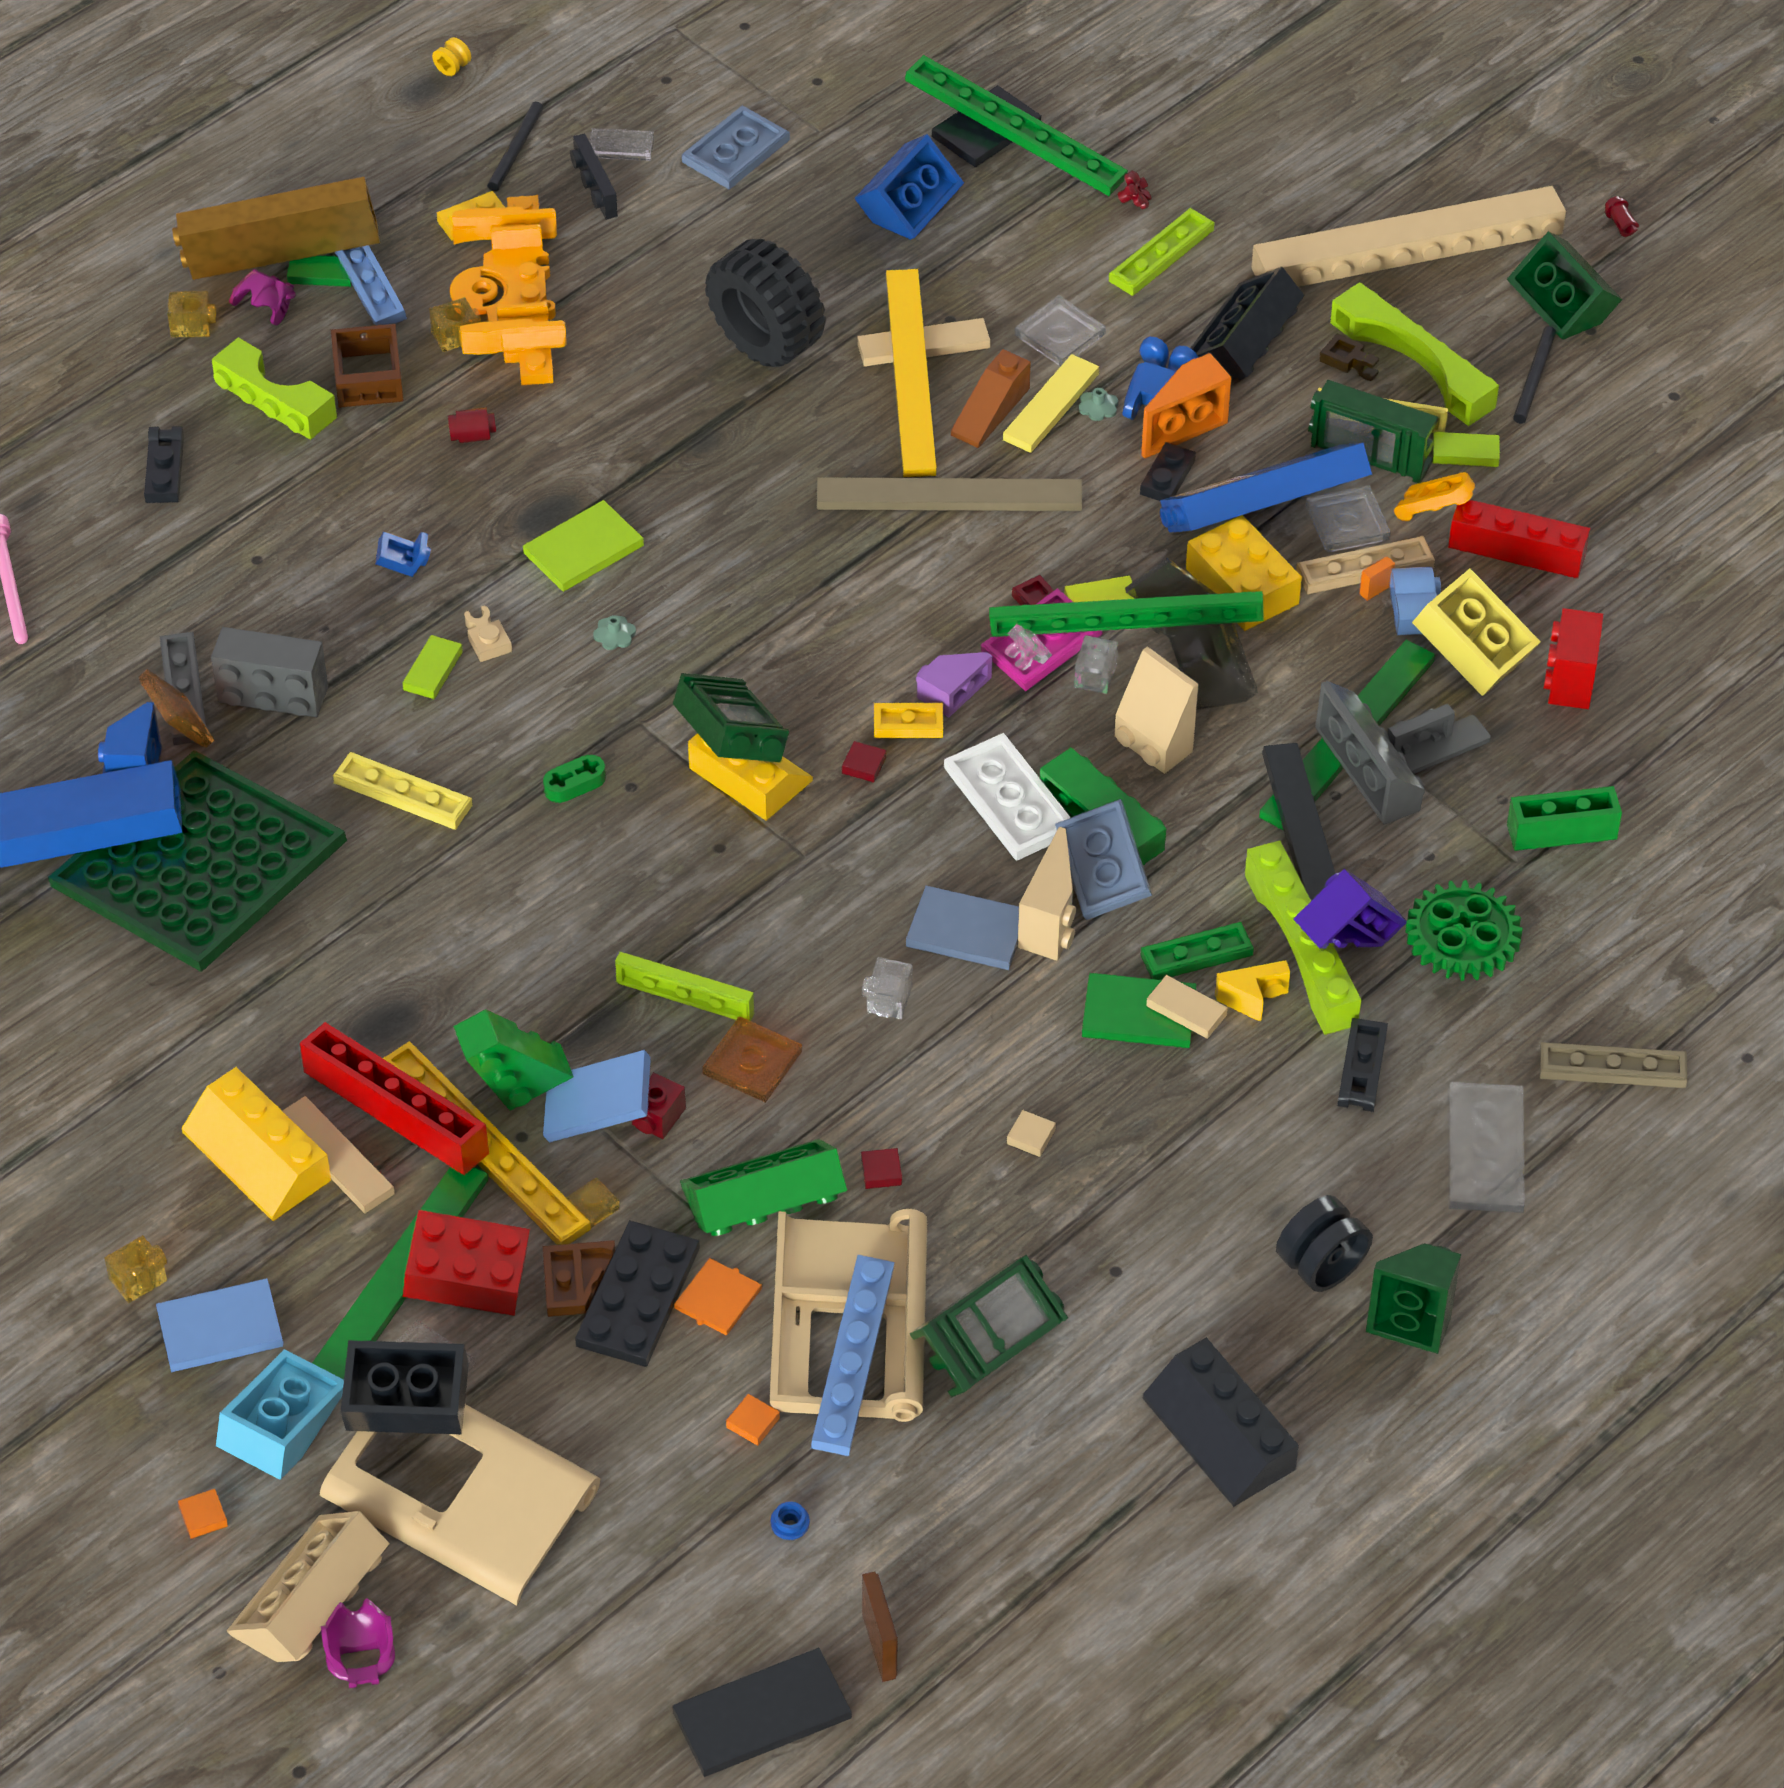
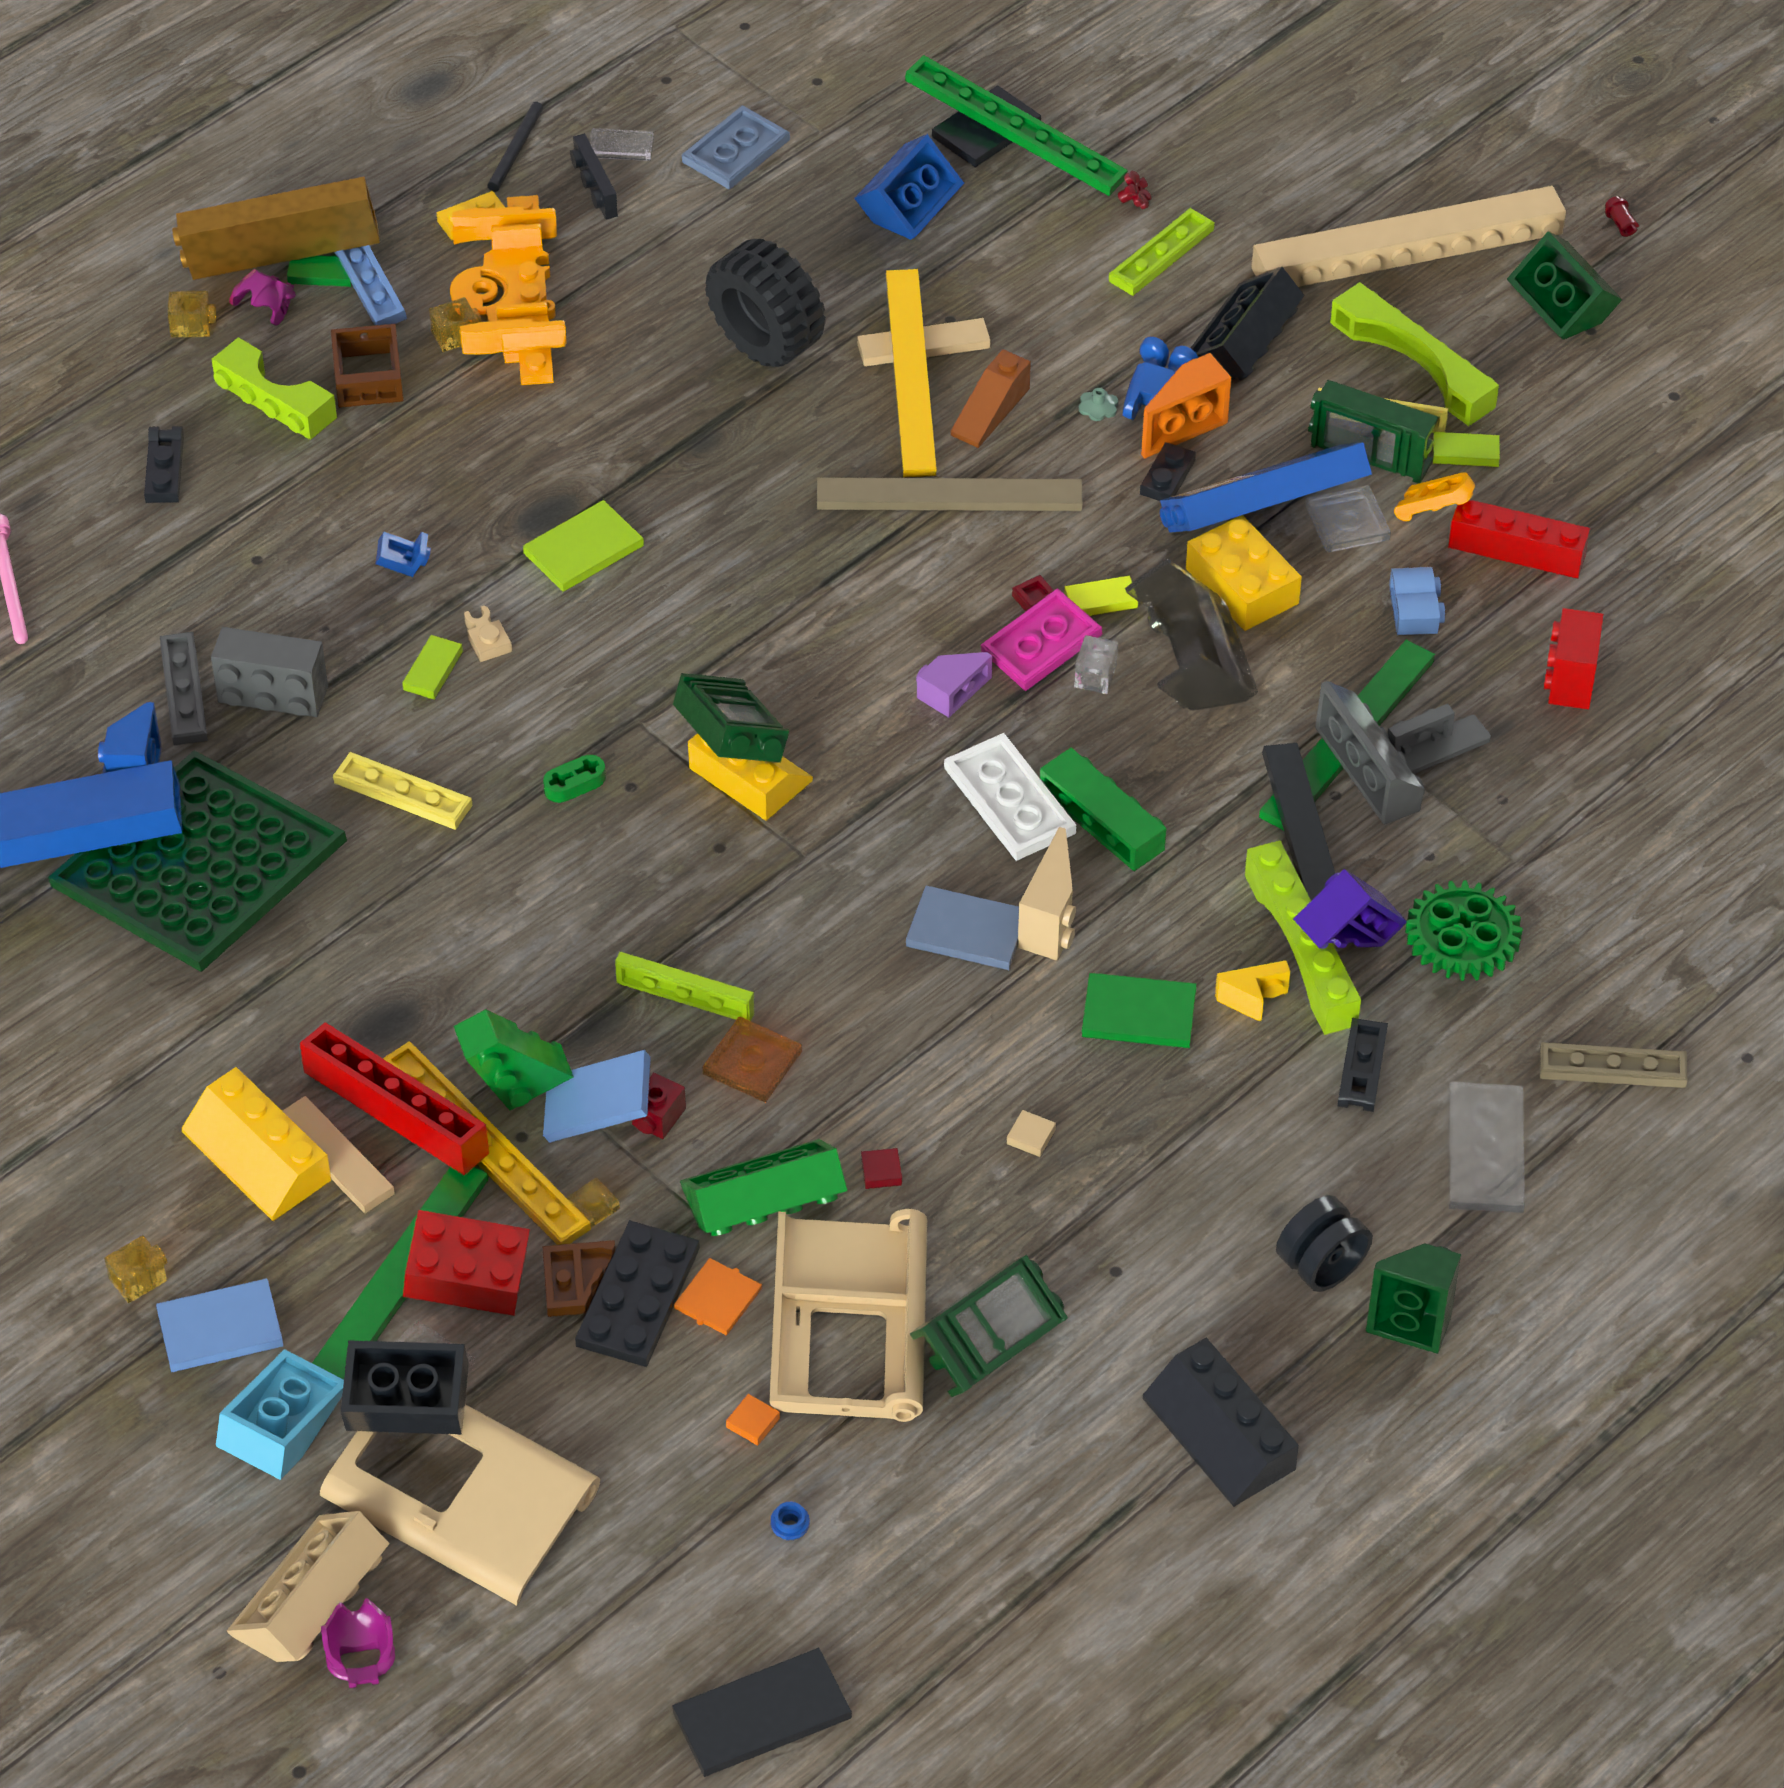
clear orange tile [138,669,215,748] -> none
orange tile [178,1488,228,1539] -> none
yellow wheel [432,37,472,77] -> none
dark red brick [448,407,496,443] -> none
sand green plant [593,615,636,650] -> none
medium blue plate [811,1255,895,1456] -> none
dark red tile [842,741,886,782] -> none
clear brick [862,957,913,1019] -> none
reddish brown tile [862,1571,898,1682] -> none
yellow plate [874,703,943,738] -> none
green tile [989,591,1264,637] -> none
light yellow tile [1003,354,1099,453] -> none
clear tile [1005,624,1052,670] -> none
clear tile [1015,295,1106,366] -> none
sand blue tile [1055,799,1152,920] -> none
tan slope [1114,646,1198,774] -> none
green tile [1140,922,1254,980] -> none
tan tile [1146,975,1228,1039] -> none
tan tile [1296,536,1435,595] -> none
dark brown plate [1320,333,1379,381] -> none
orange tile [1359,556,1395,601] -> none
light yellow brick [1412,568,1541,696] -> none
green brick [1507,786,1622,851] -> none
black bar [1513,326,1556,424] -> none

